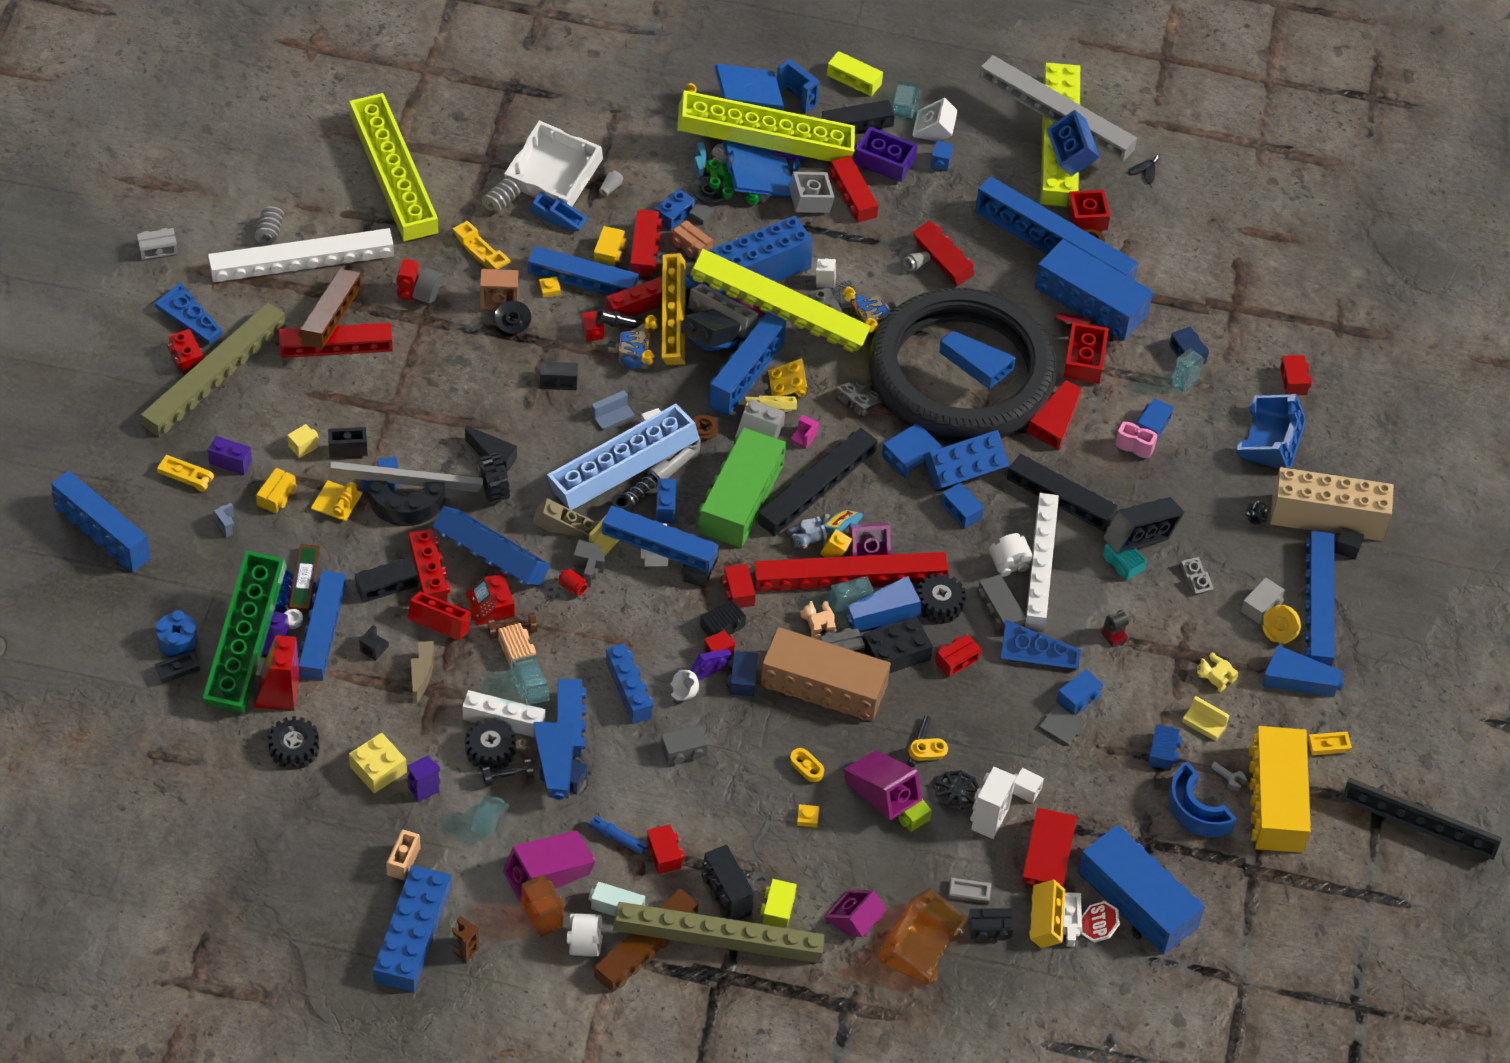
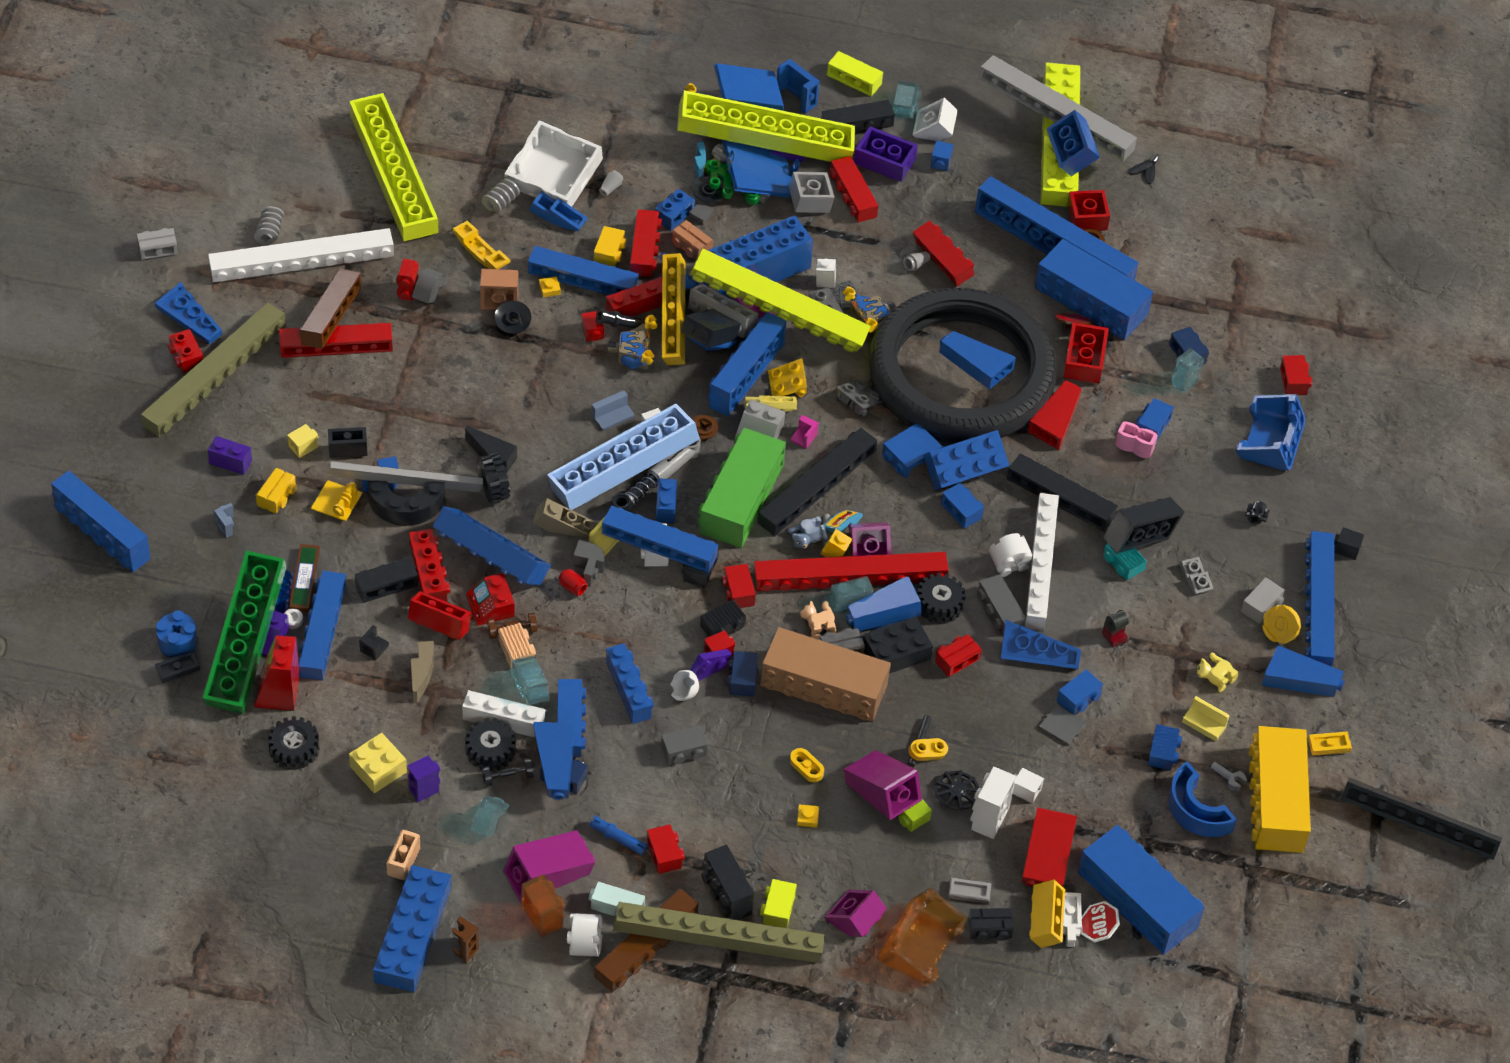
yellow plate [157,455,214,492] -> none
black hinge [540,361,578,390] -> none
tan brick [1270,467,1394,541] -> none

